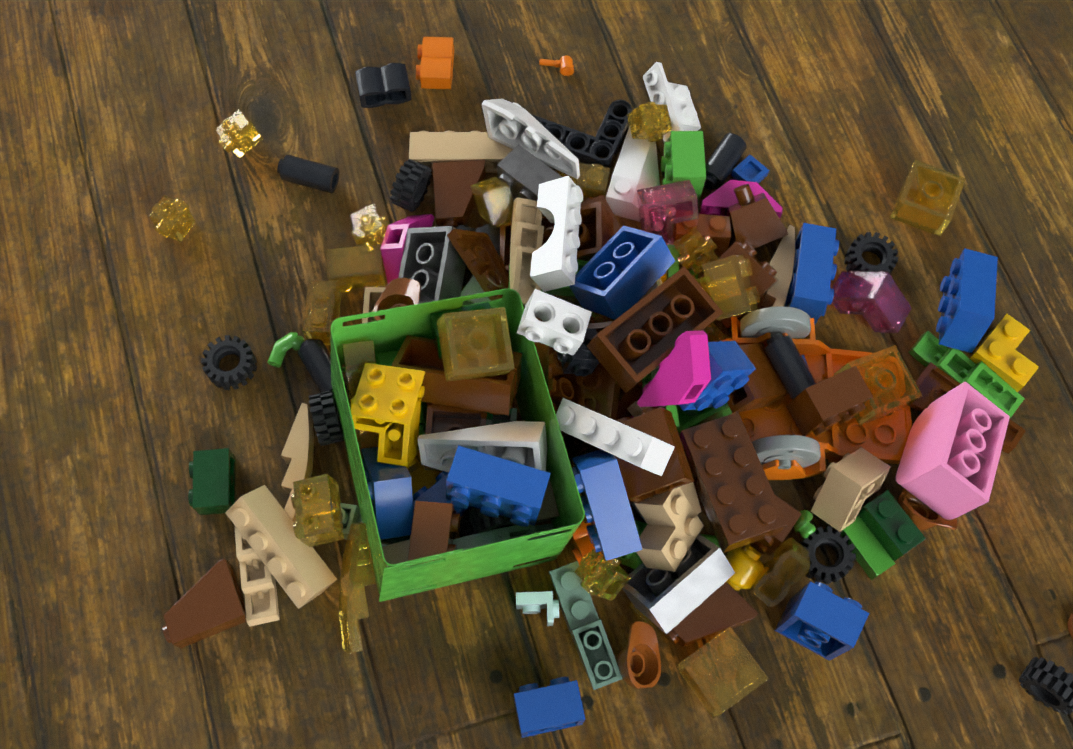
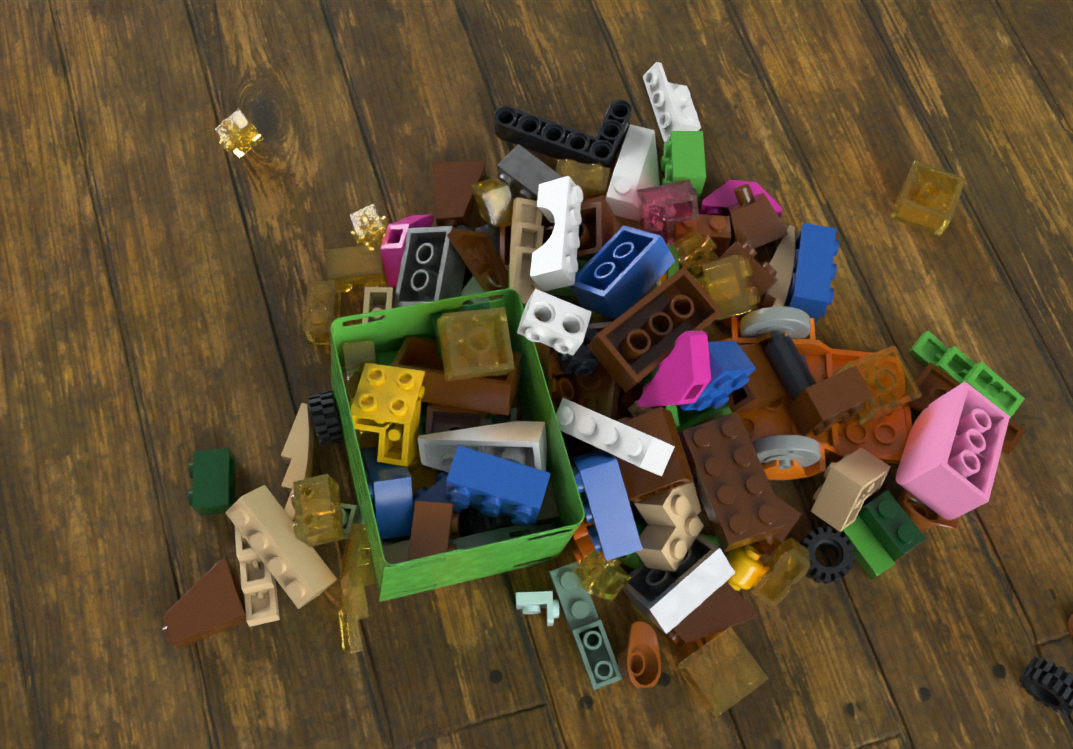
clear yellow brick [149,195,195,242] -> none
black tyre [201,335,257,390] -> none
bright green arm [267,332,304,368] -> none
black brick [277,155,340,194] -> none
black brick [298,338,349,394] -> none
black brick [355,63,412,108] -> none
dark orange piece [373,278,421,321] -> none
black tyre [390,159,432,212] -> none
tan brick [409,131,513,173] -> none
orange brick [416,37,454,89] -> none
white wedge [482,99,580,179] -> none
blue brick [514,677,585,738] -> none
orange hand [539,55,574,76] -> none
clear yellow brick [627,102,672,142] -> none
black brick [704,133,747,189] -> none
blue plate [731,155,769,184] -> none
blue brick [775,581,869,661] -> none
bright green arm [794,510,816,538] -> none
clear pink brick [832,271,912,333] -> none
black tyre [844,232,899,285] -> none
blue brick [936,248,998,353] -> none
yellow brick [969,314,1039,392] -> none

